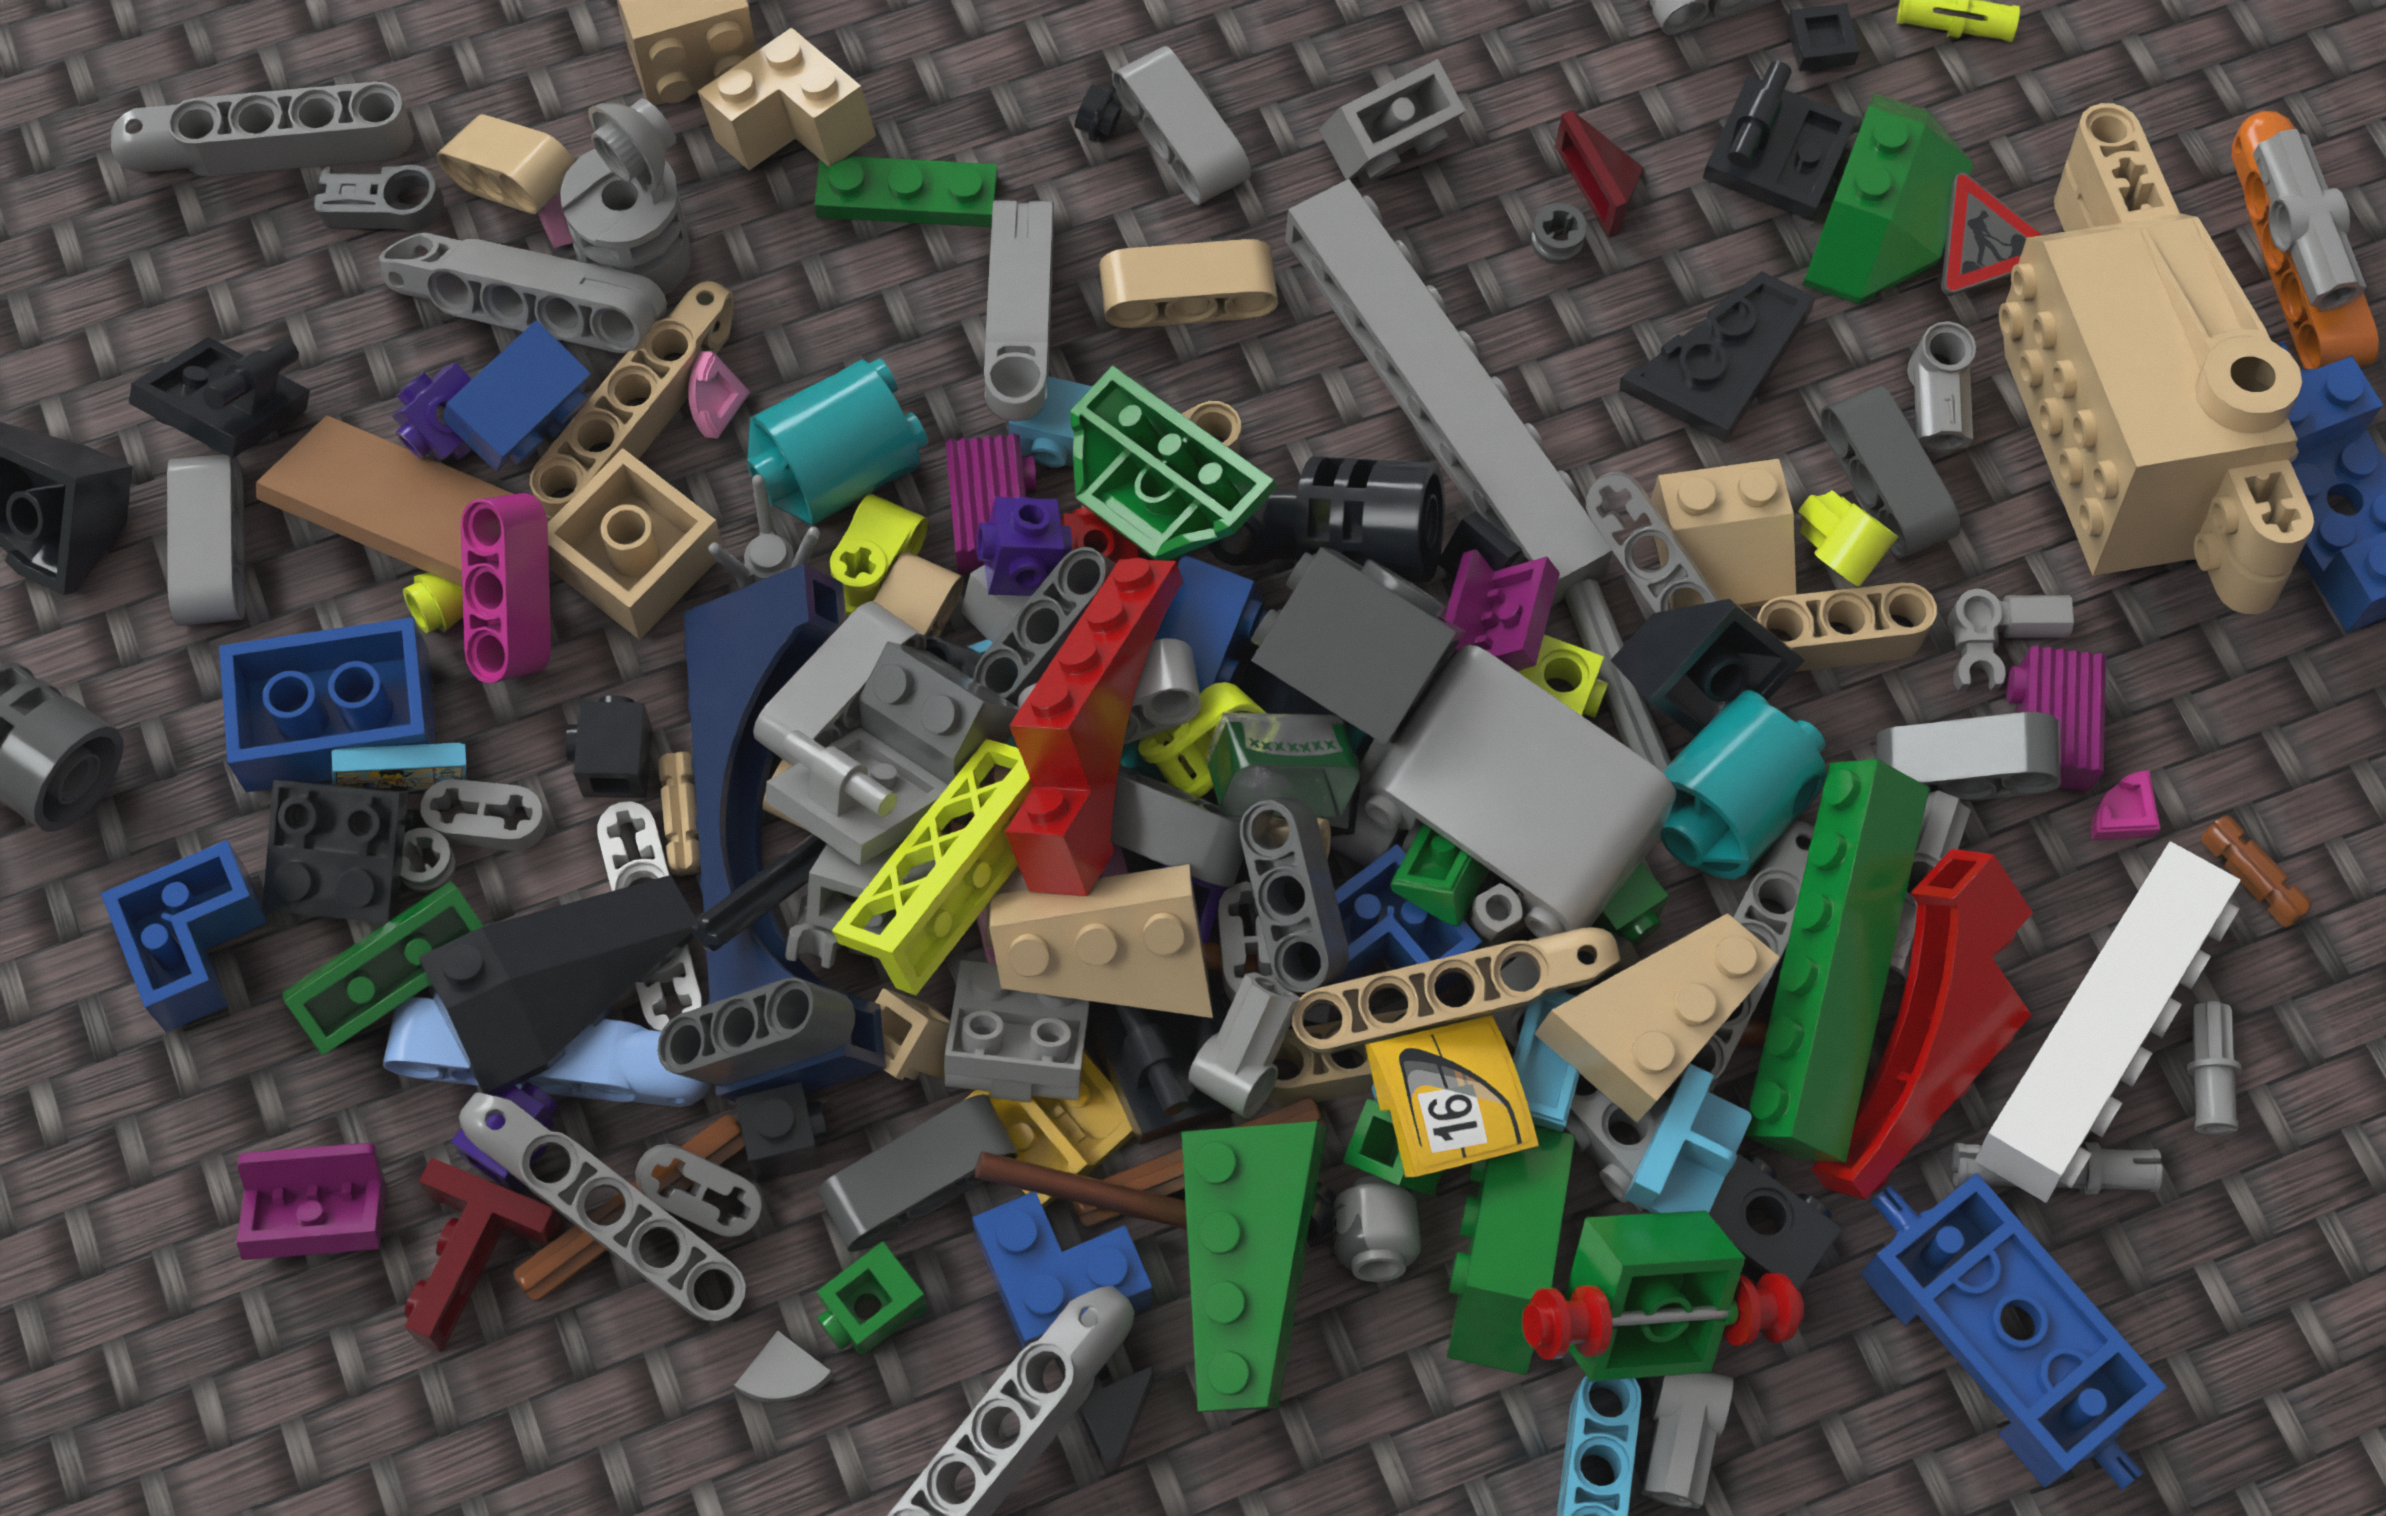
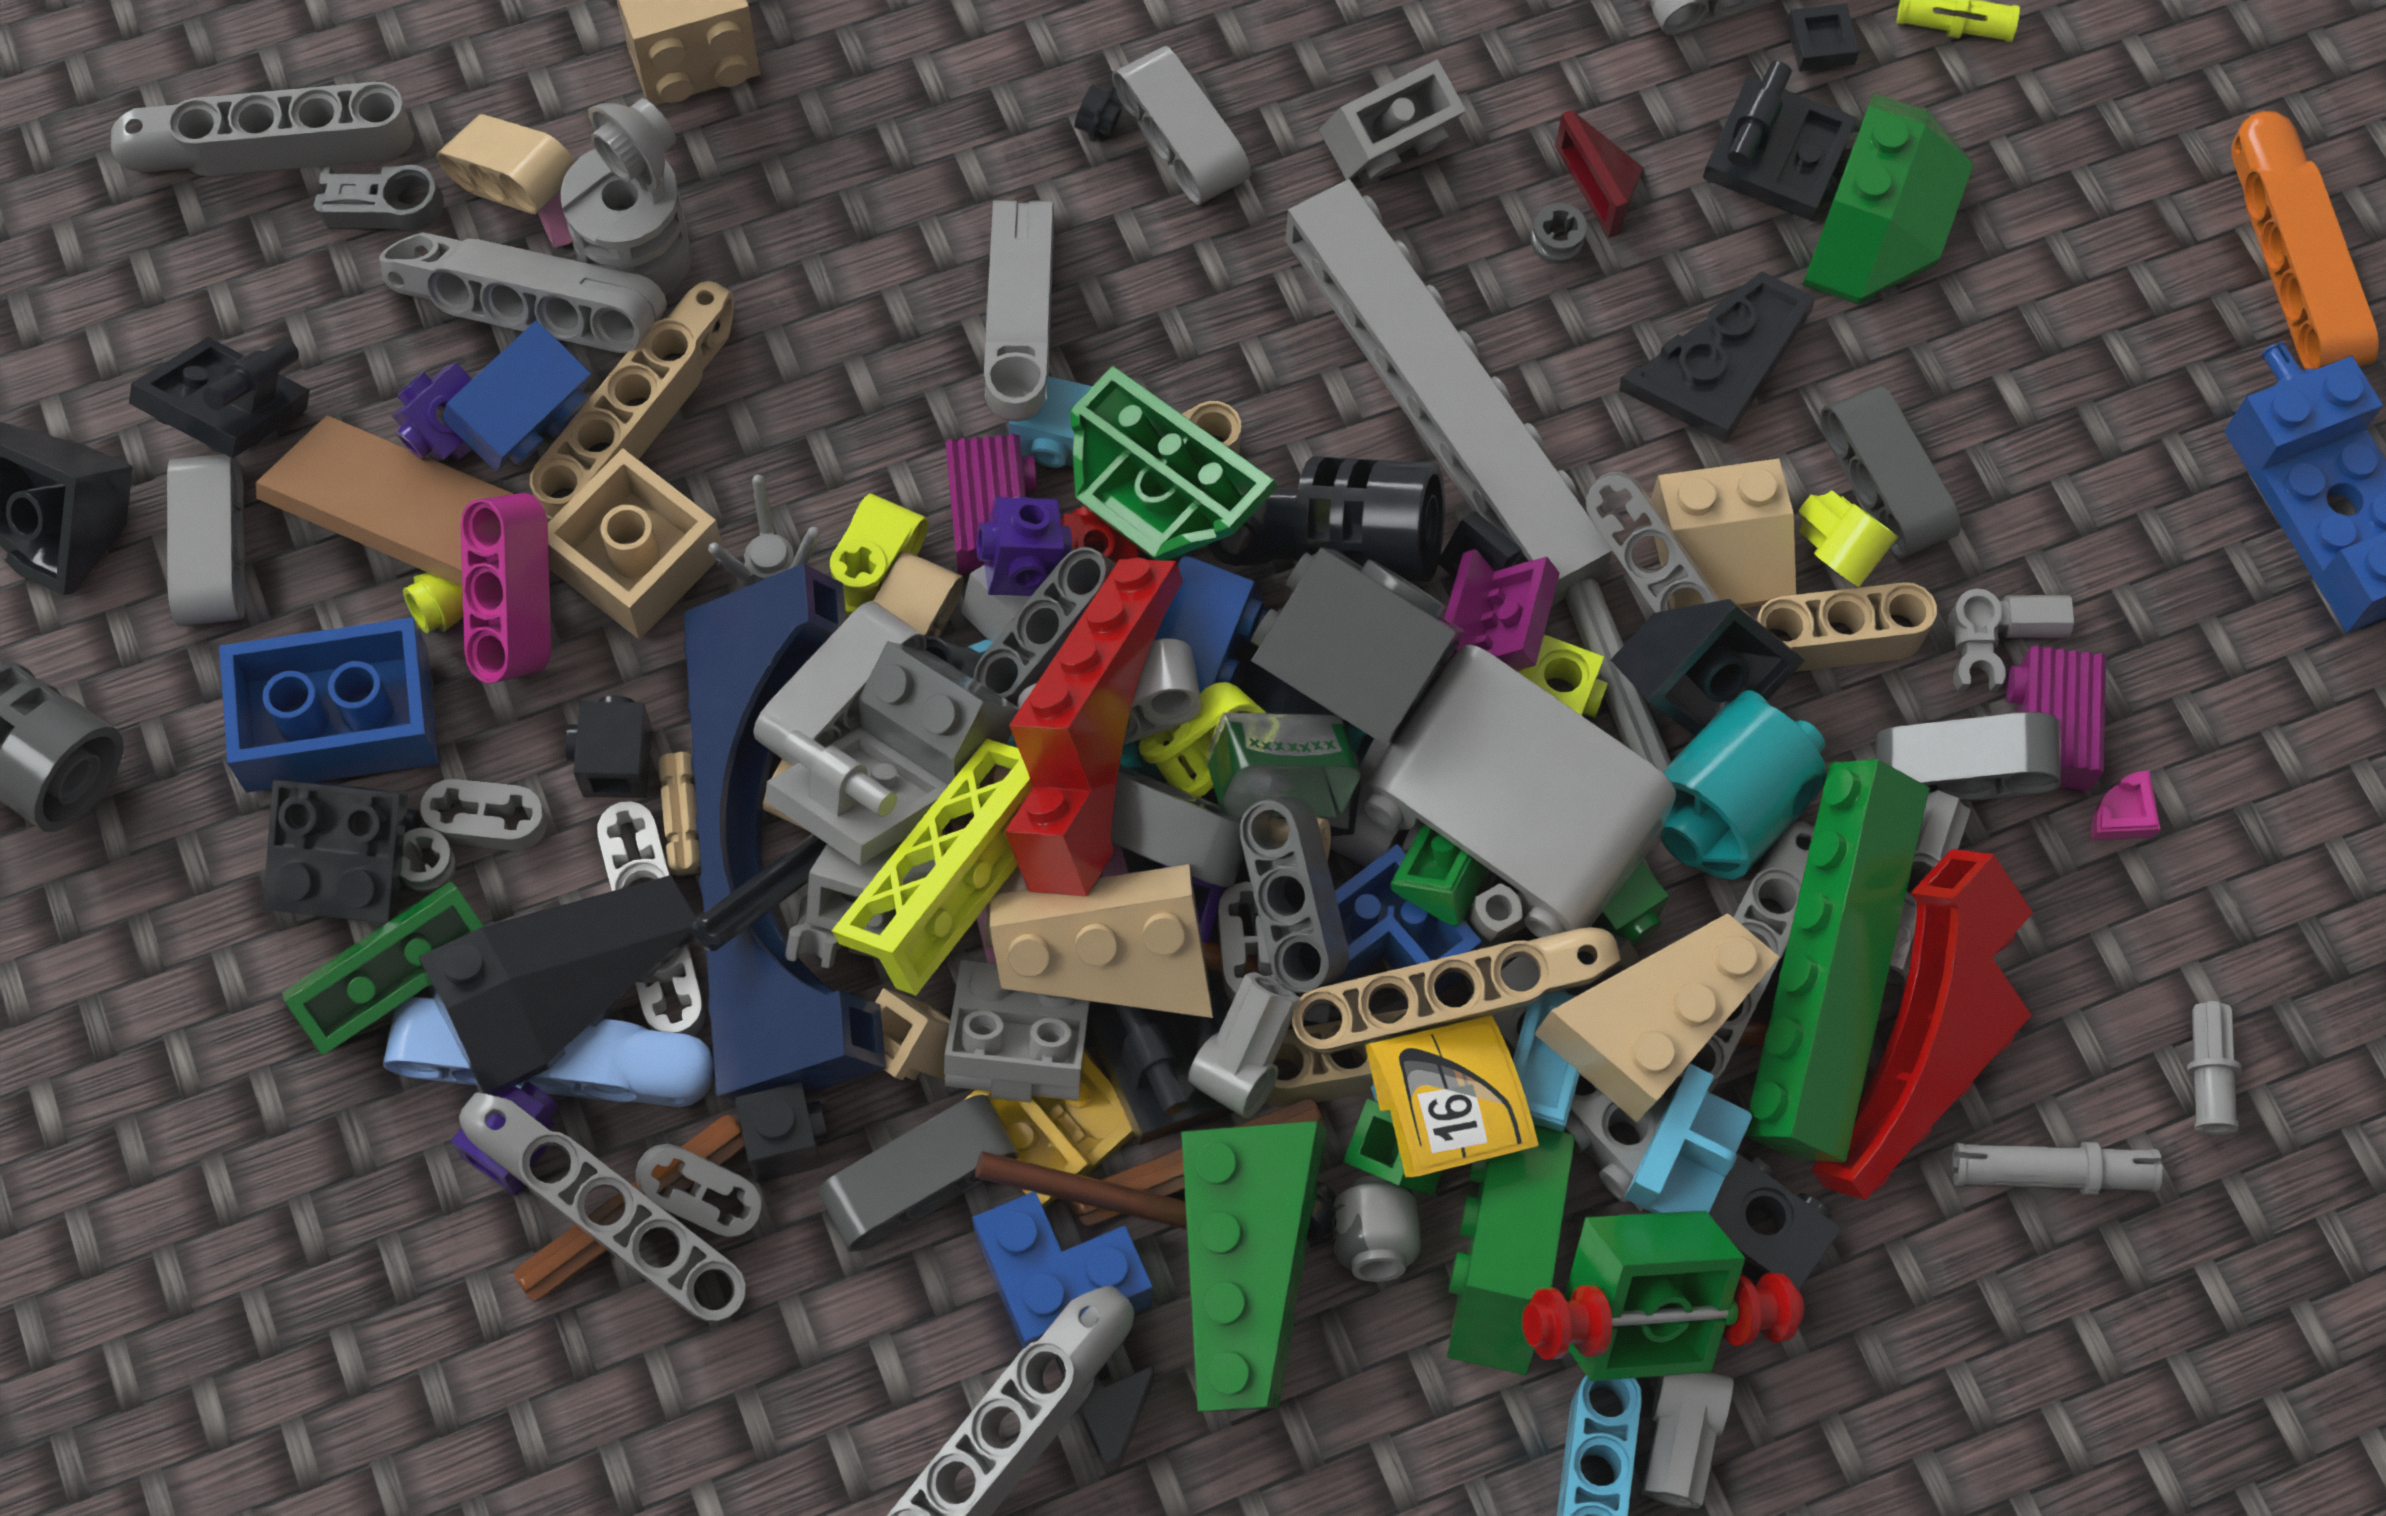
blue brick [100,840,269,1032] -> none
magenta bracket [236,1143,387,1260] -> none
medium azure tile [332,743,466,792] -> none
dark red bracket [404,1157,564,1353] -> none
dark grey beam [657,977,855,1086] -> none
bright pink tile [688,351,750,439] -> none
tan brick [697,27,876,170] -> none
light grey tile [734,1331,833,1402] -> none
teal cylinder [747,358,928,526] -> none
green plate [814,156,998,227] -> none
green brick [816,1241,928,1357] -> none
tan beam [1099,239,1278,328] -> none
blue brick [1860,1173,2167,1491] -> none
light grey piece [1907,321,1976,453] -> none
piece [1941,173,2045,296] -> none
white brick [1975,841,2240,1203] -> none
tan piece [1999,103,2314,614] -> none
dark orange axle [2201,815,2312,927] -> none
light grey piece [2253,129,2367,312] -> none

